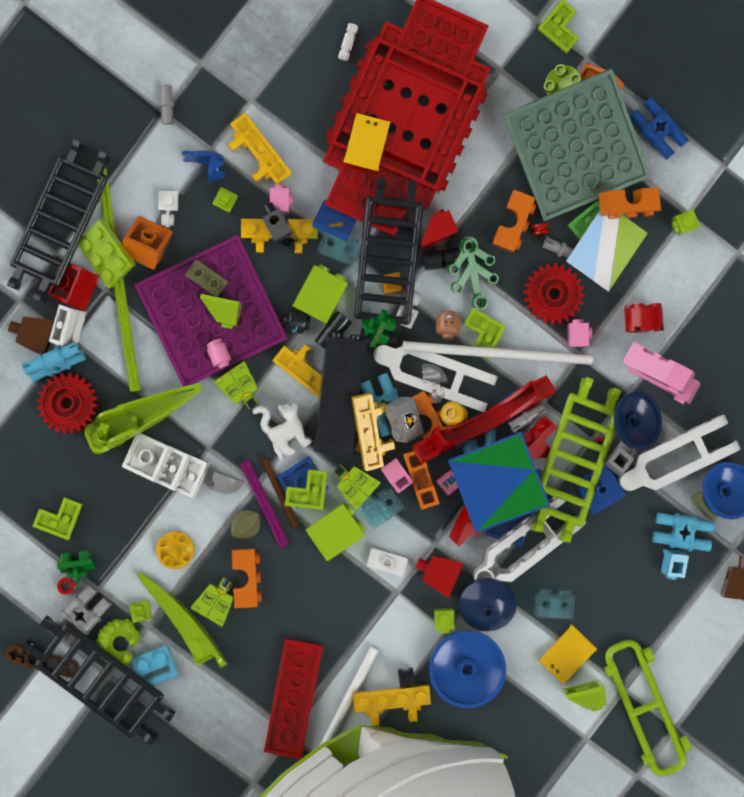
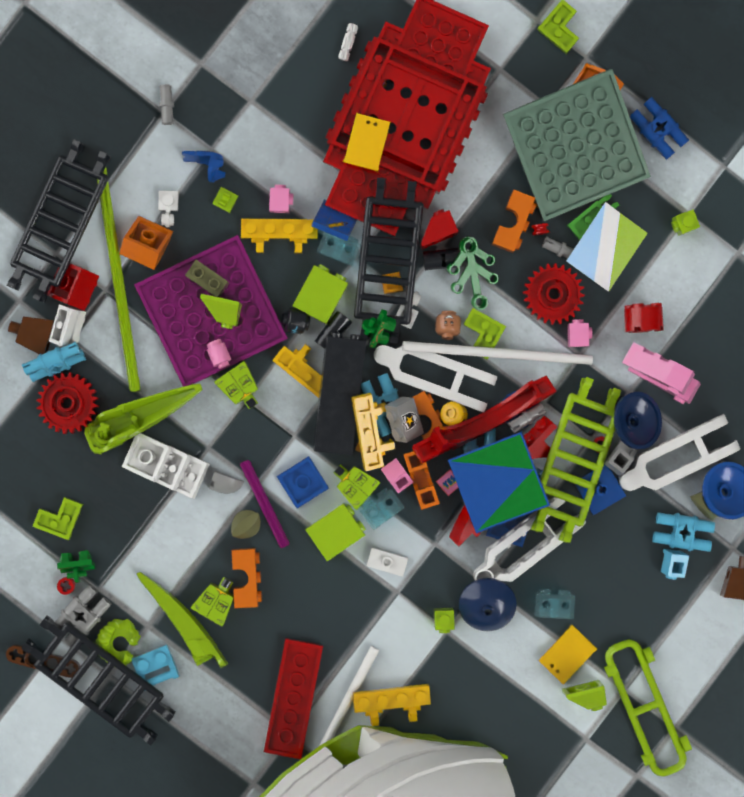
lime plate [78,219,136,289] -> none
lime tile [129,600,153,623] -> none
yellow dish [156,531,194,569] -> none
yellow hinge [228,113,292,185] -> none
white animal [253,403,313,460] -> none
reddish brown bar [261,457,300,529] -> none
black torso [262,202,300,249] -> none
lime plate [285,469,327,510] -> none
black wheel [398,667,415,688] -> none
red torso [415,555,463,597] -> none
clear brick [421,364,447,403] -> none
blue dish [429,630,506,708] -> none
lime dish [544,64,582,95] -> none
orange arch [599,187,661,219] -> none

